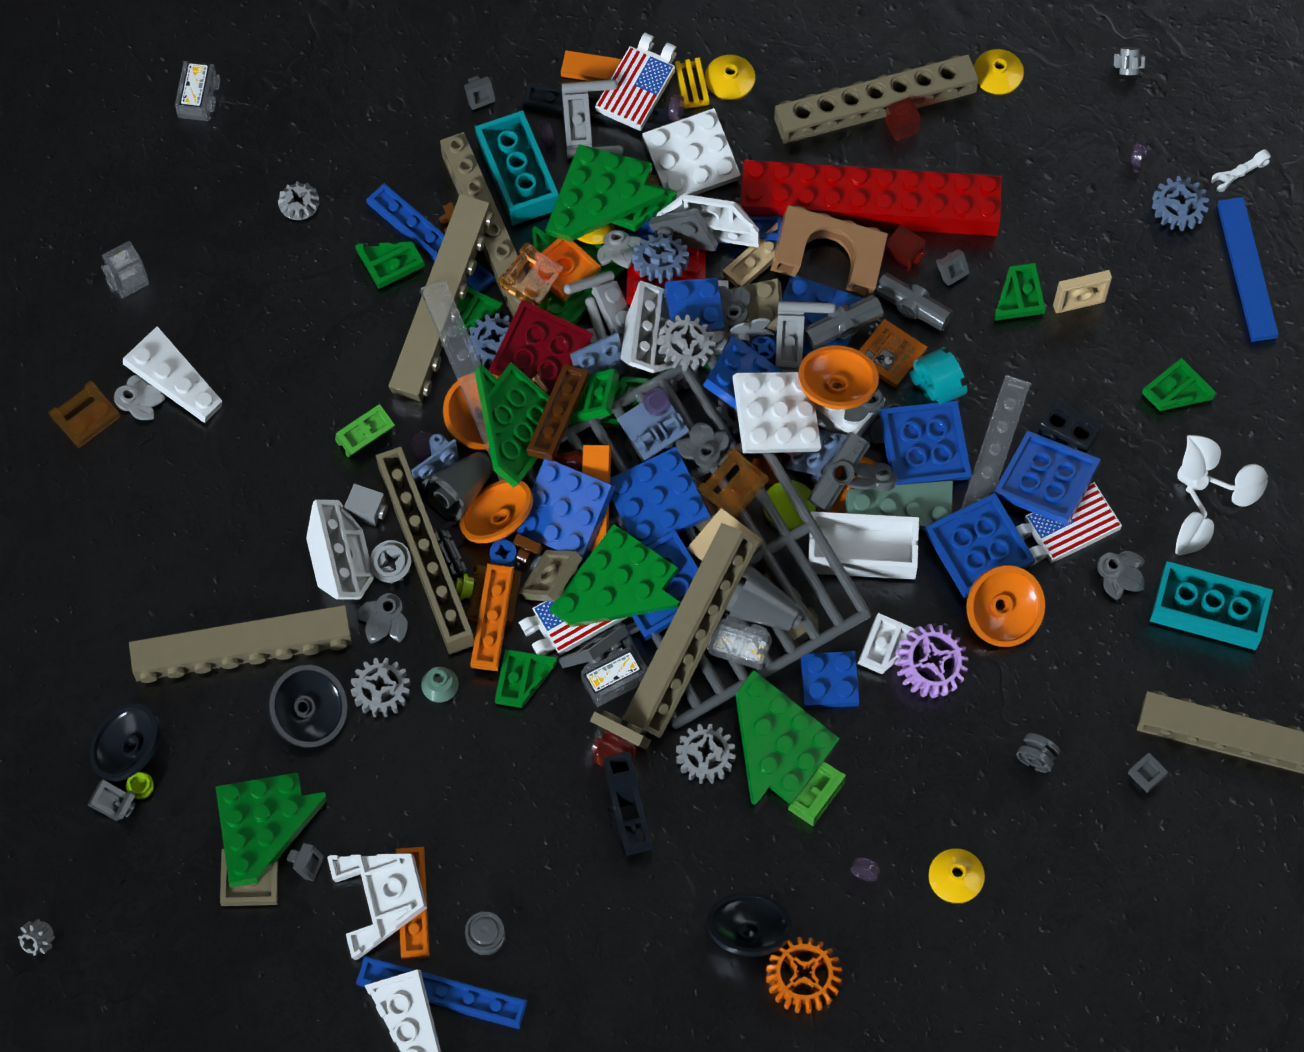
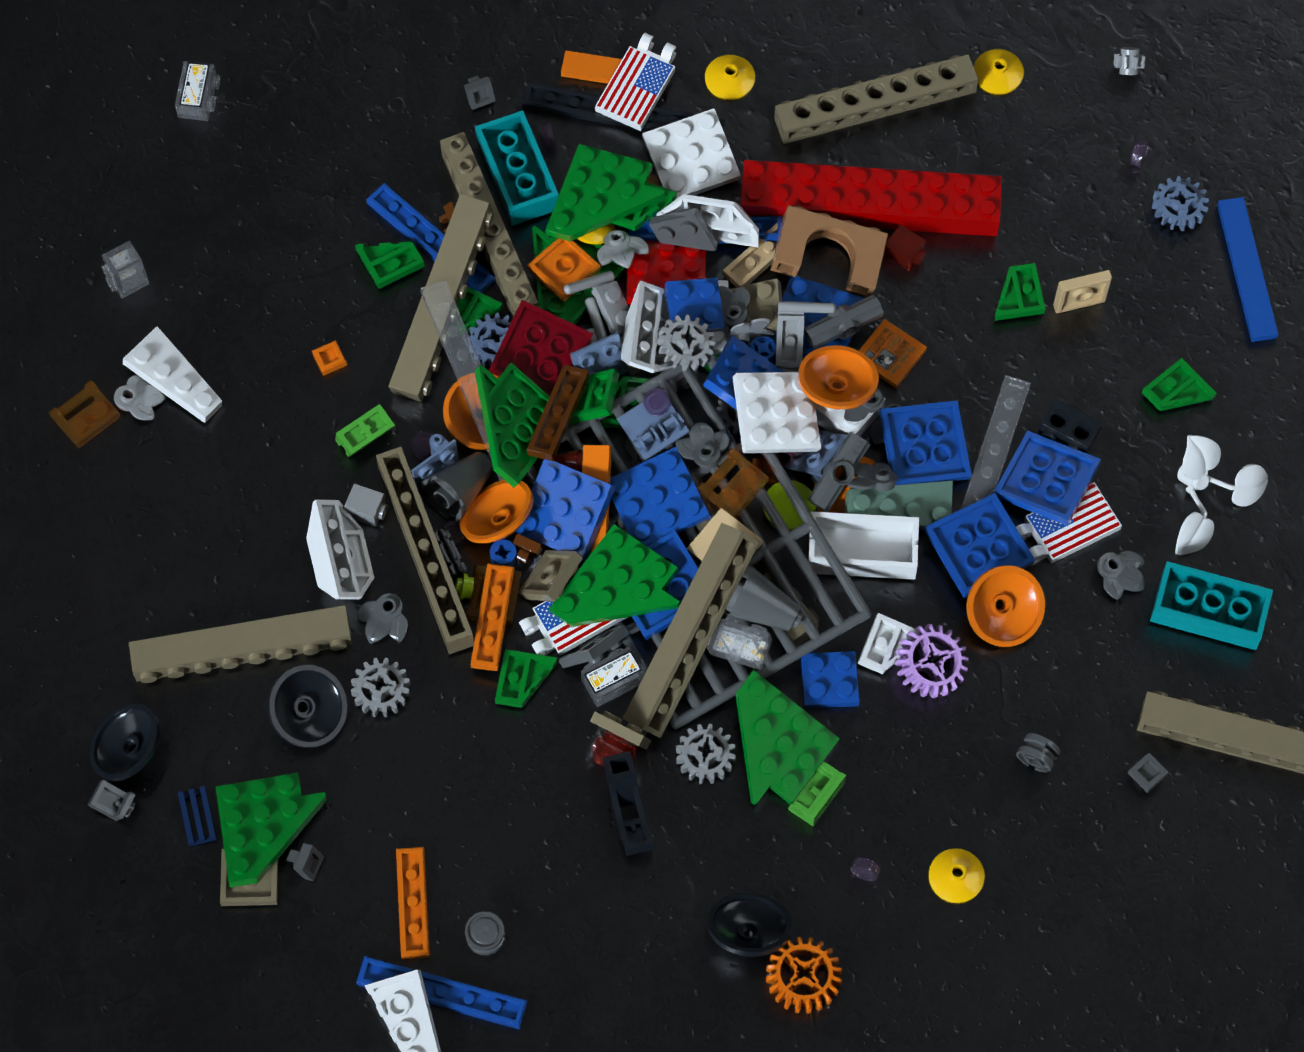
light grey gear [18,919,55,956] -> none
lime plate [126,772,154,800] -> none
light grey gear [278,181,319,220] -> none
white wing [327,854,427,960] -> none
light grey gear [370,540,413,584] -> none
sand green cone [421,667,459,702] -> none
clear orange plate [498,243,564,307] -> none
reddish brown piece [530,372,549,393] -> none
light grey plate [562,79,623,159] -> none
sand blue gear [632,233,689,283] -> none
clear purple tile [669,95,684,121] -> none
yellow tile [675,57,709,109] -> none
dark grey piece [875,272,953,331] -> none
clear red brick [885,97,921,141] -> none
teal brick [910,347,967,405] -> none
dark grey tile [936,249,970,286] -> none
white piece [1211,149,1271,192] -> none
none -> dark blue tile [178,786,217,846]
none -> orange tile [312,340,347,376]

